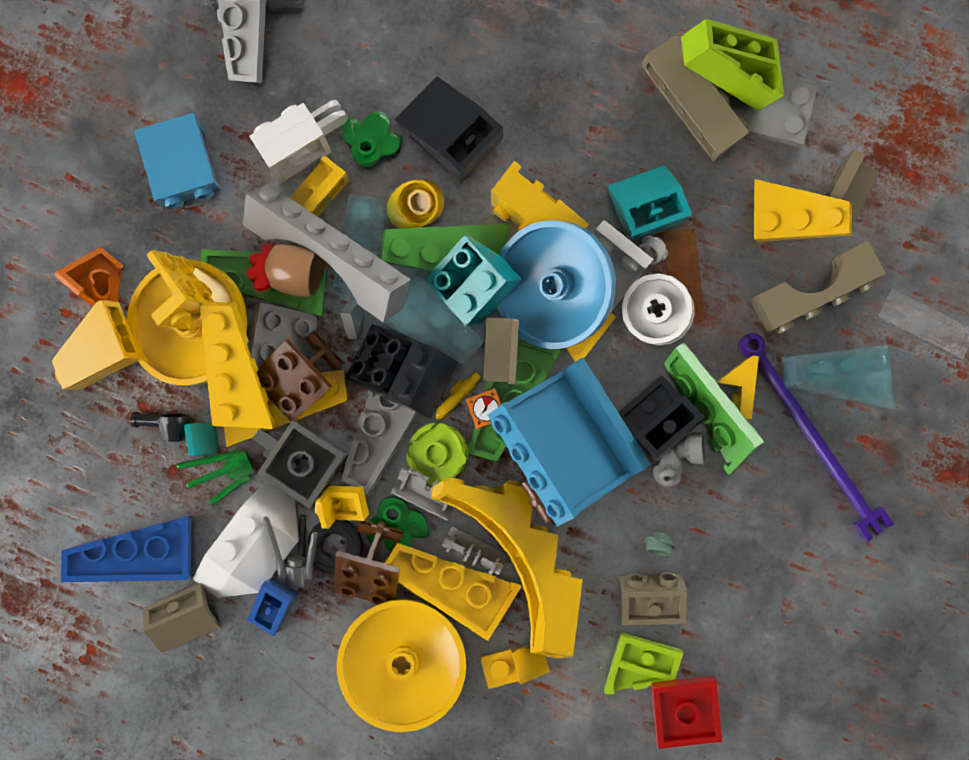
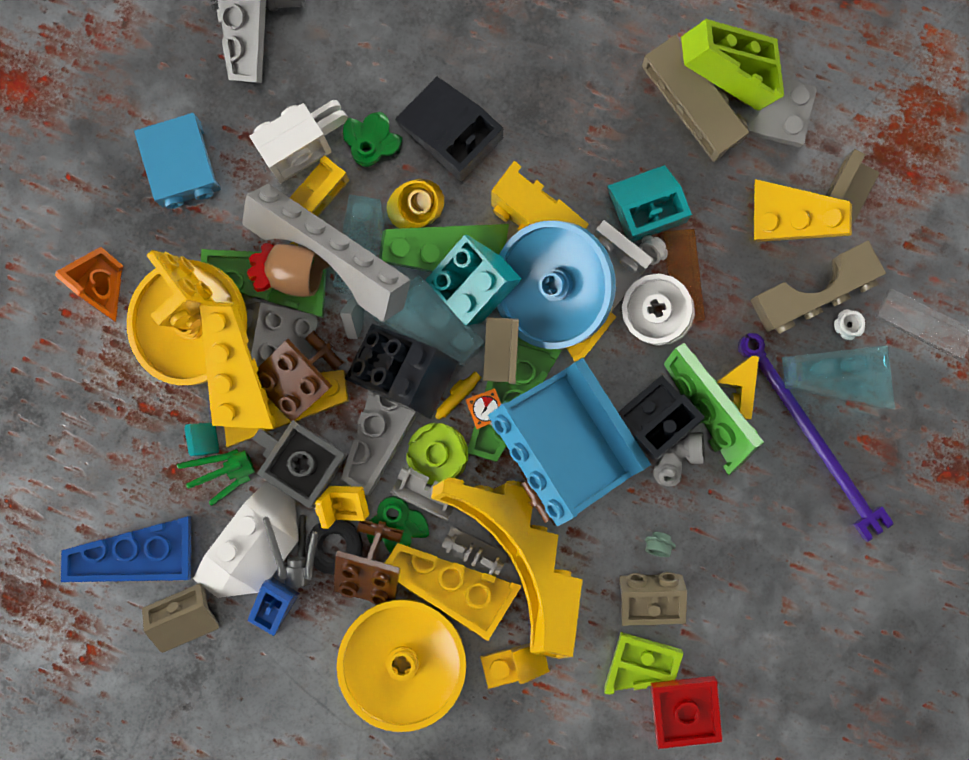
yellow slope [52,300,142,390] -> none
black bar [130,412,190,442] -> none
none -> white plate [834,309,865,340]

